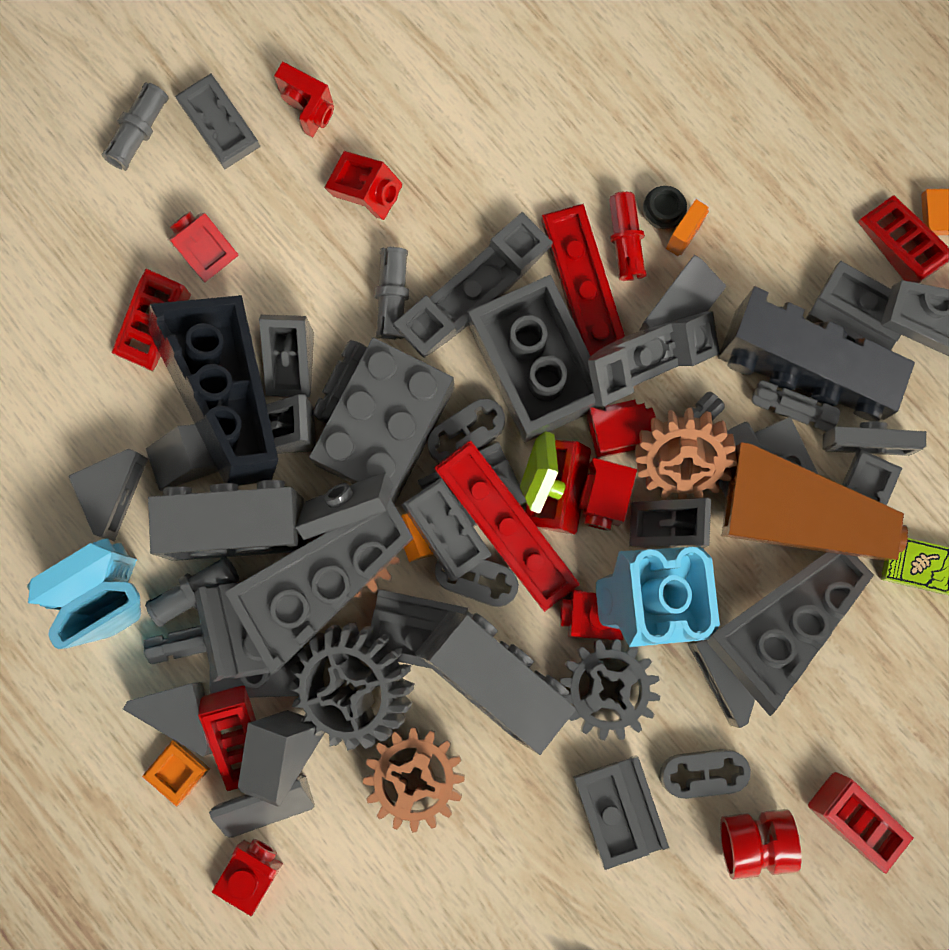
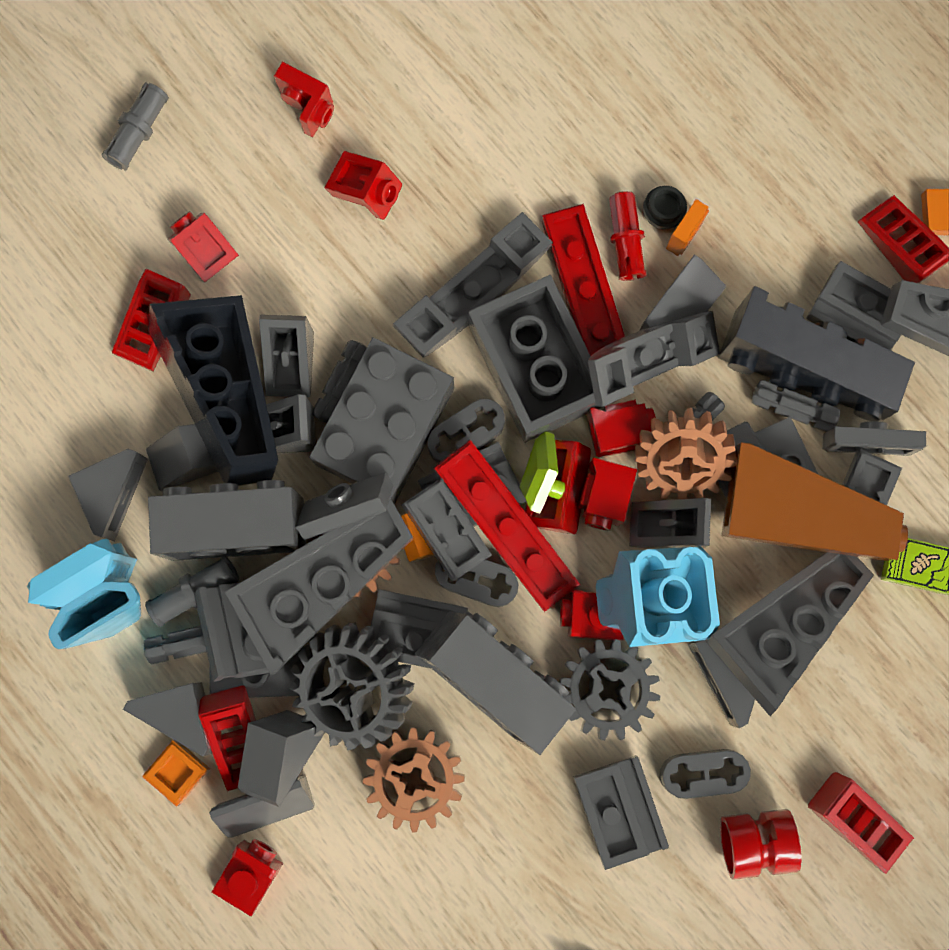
dark grey plate [175,73,261,170] -> none
dark grey pin [374,247,410,340] -> none

